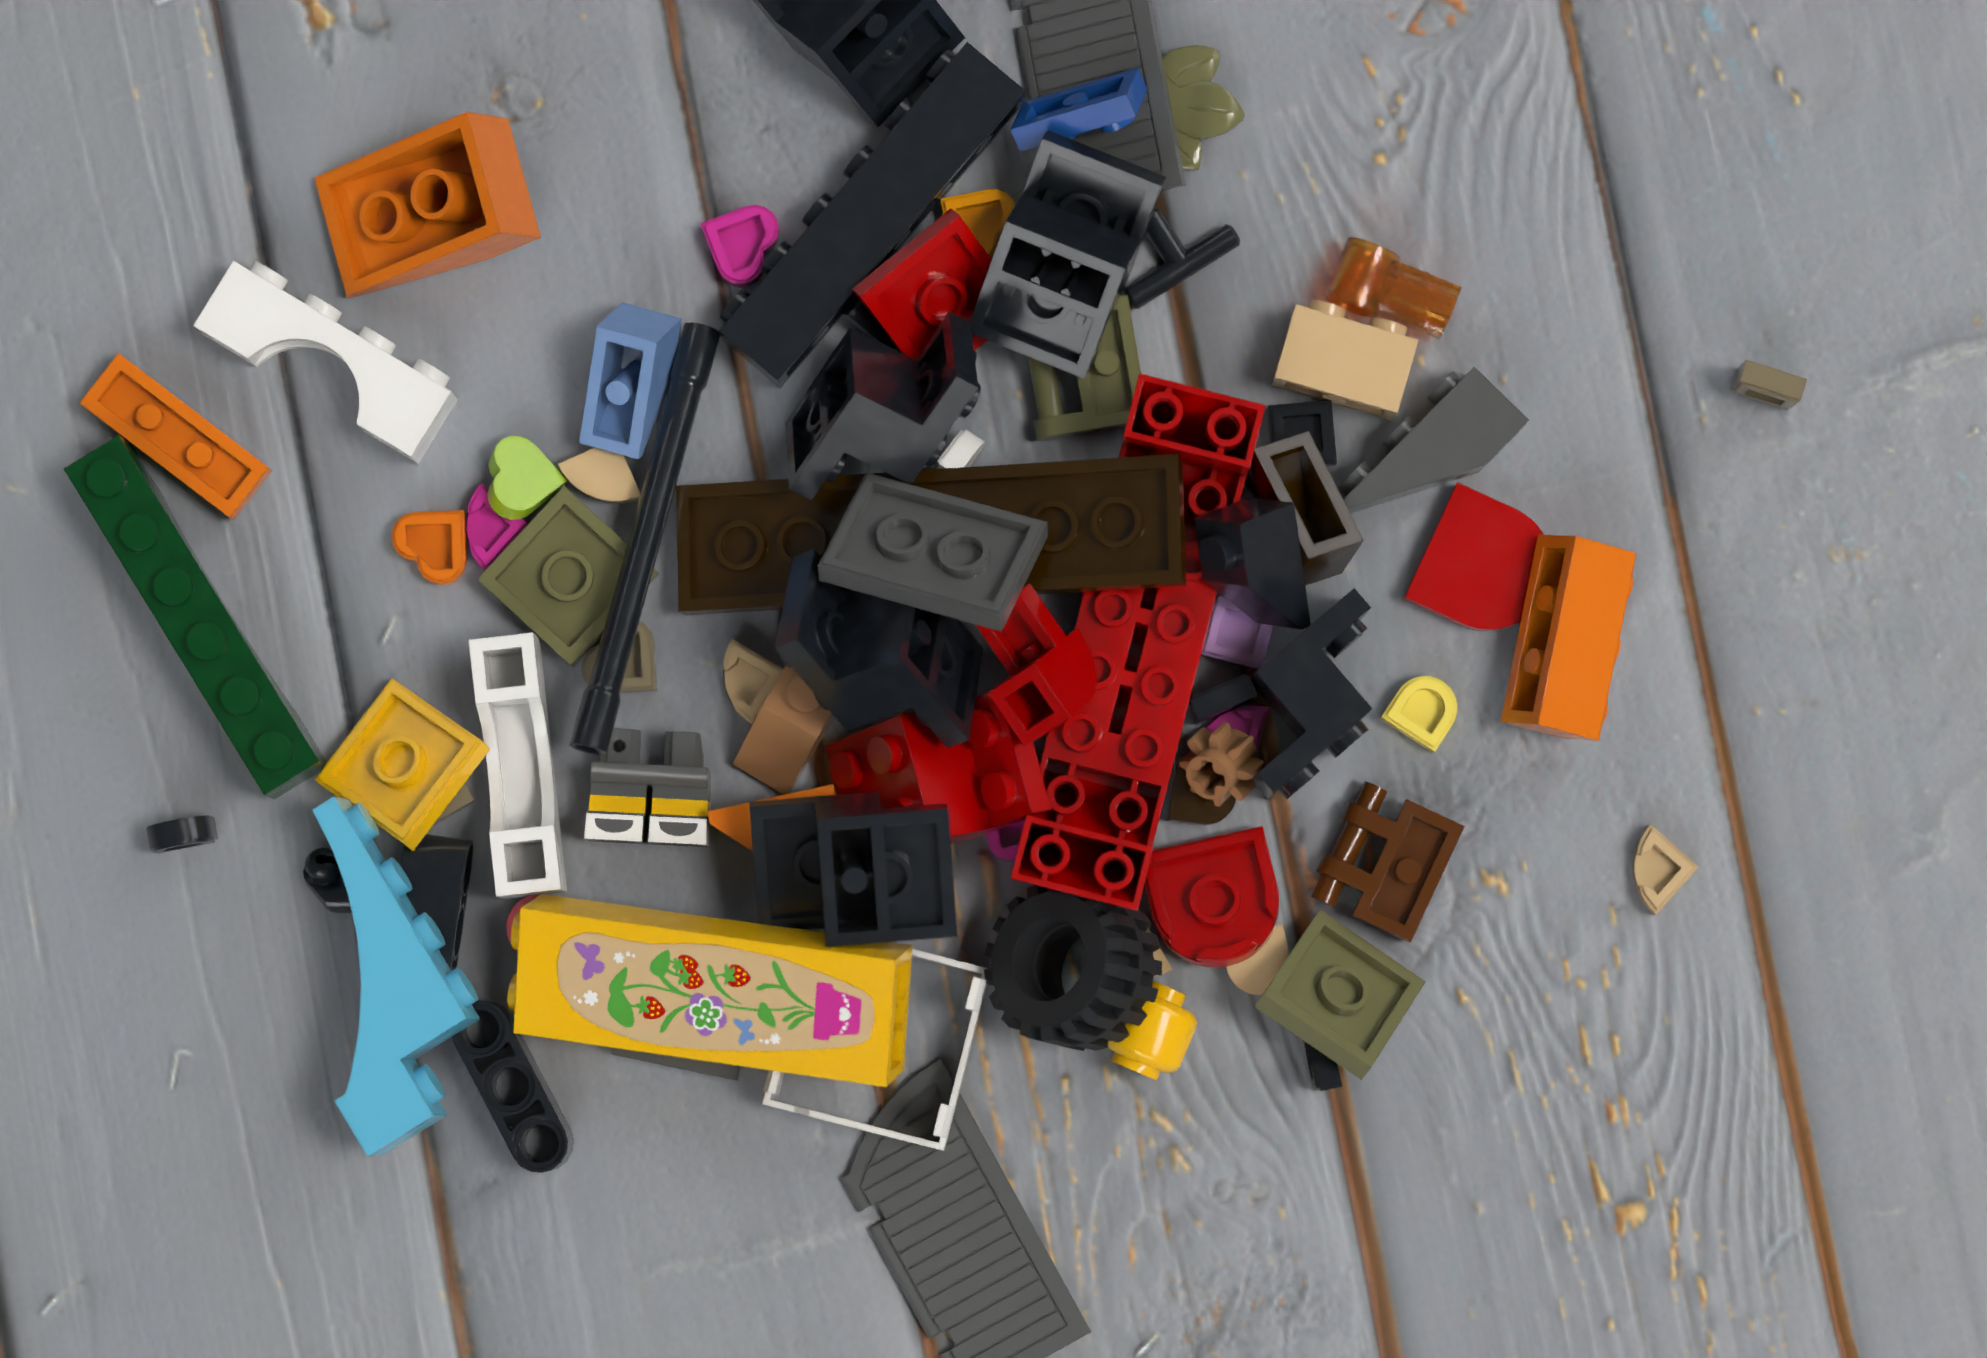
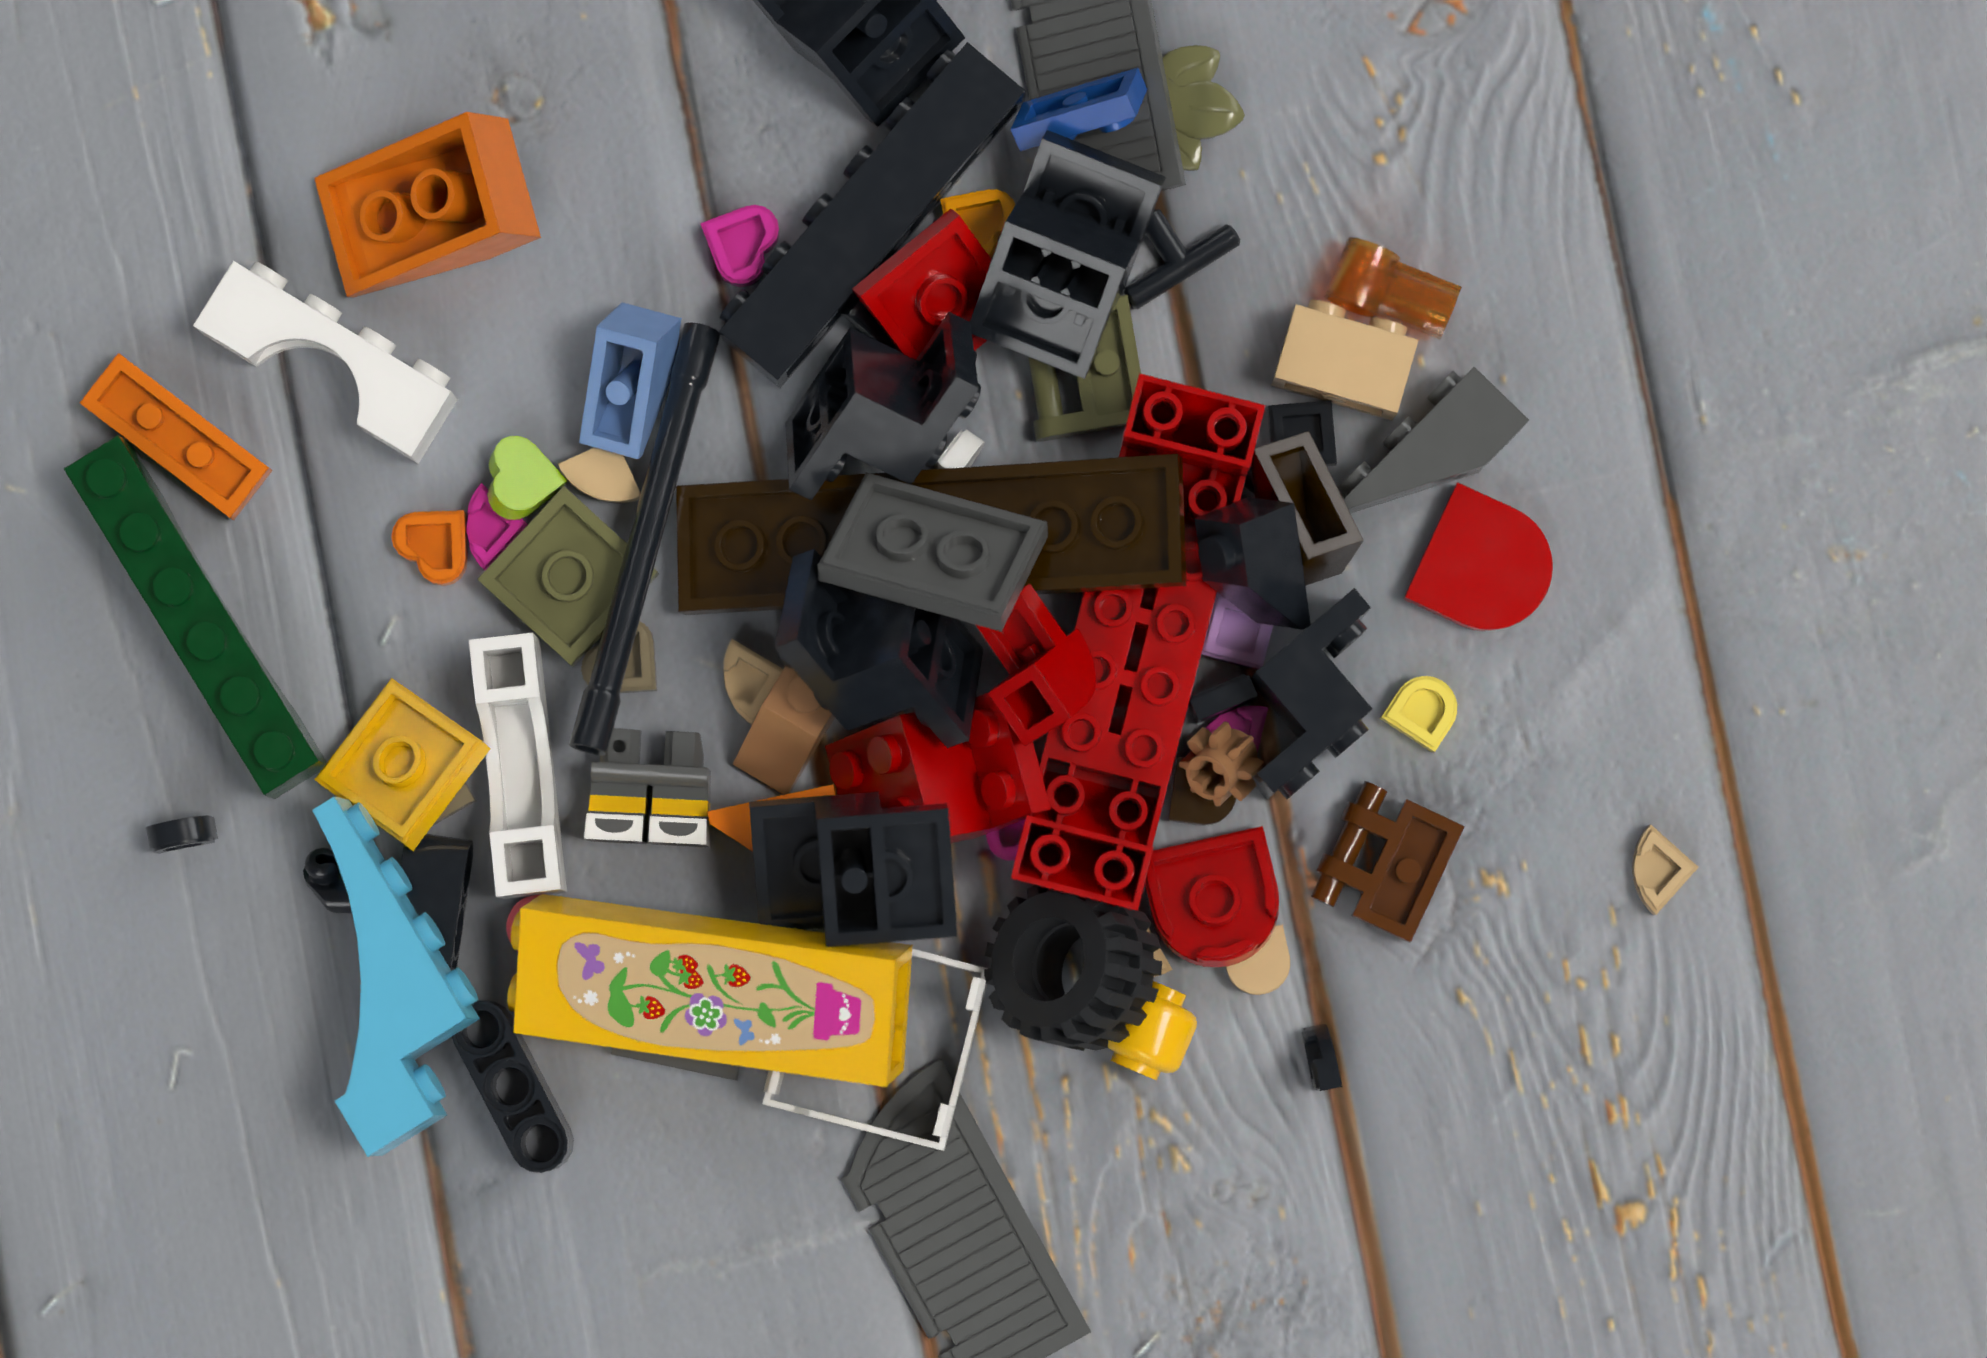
olive plate [1254,910,1426,1080] -> none
orange brick [1500,535,1637,741] -> none
dark tan tile [1731,360,1807,410] -> none

